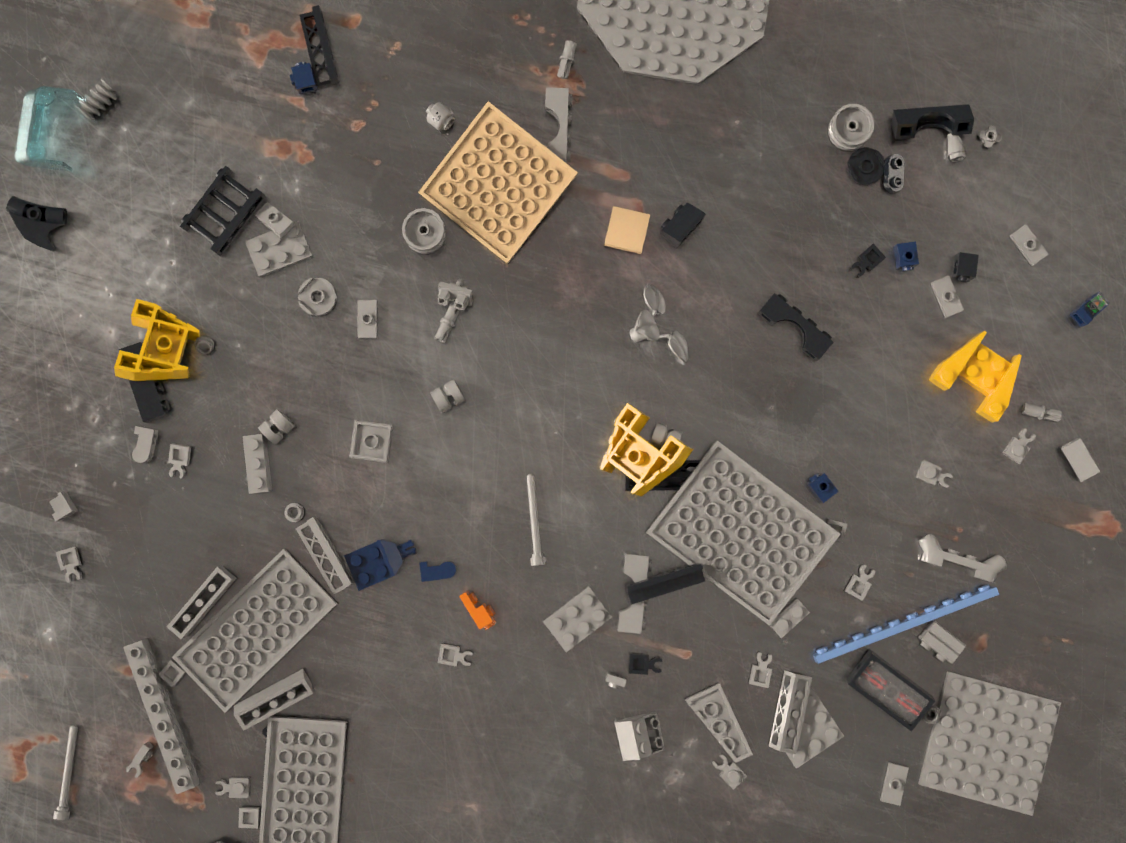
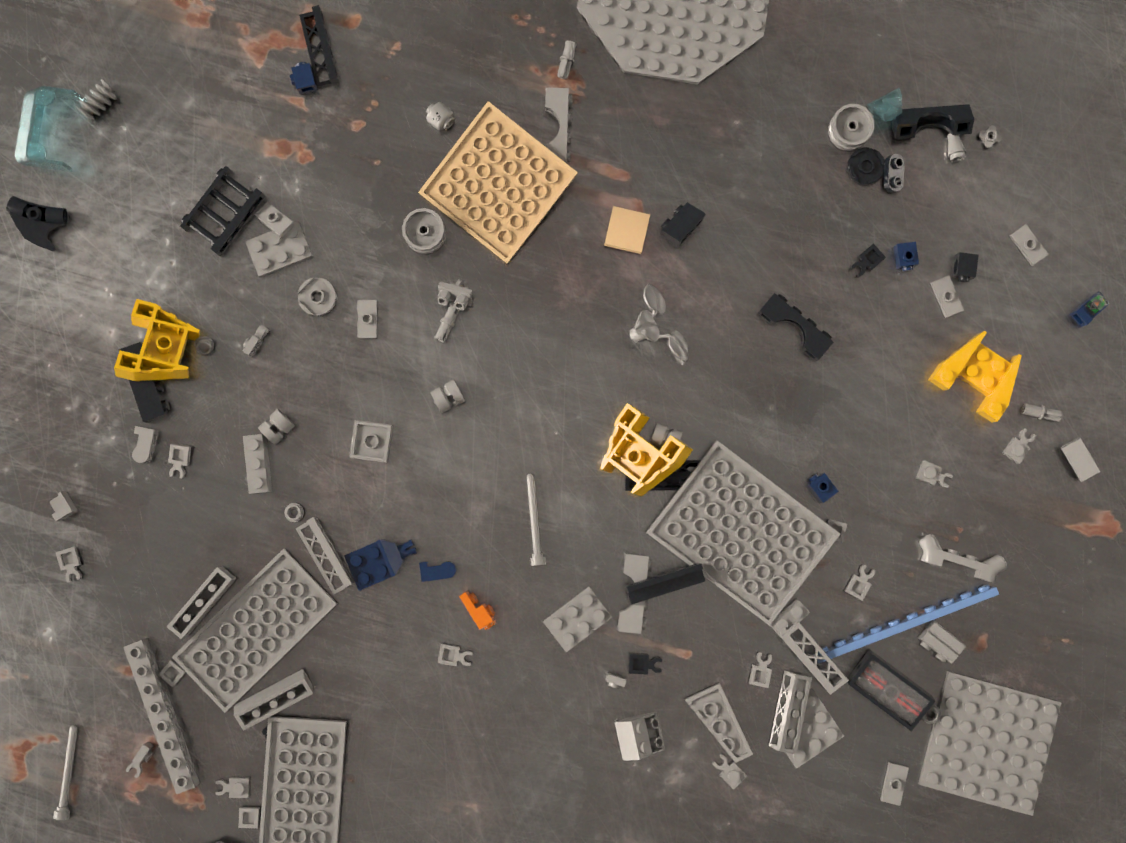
none -> light grey plate [242,325,269,357]
none -> light grey fence [779,621,849,695]
none -> clear light blue wing [867,88,902,122]

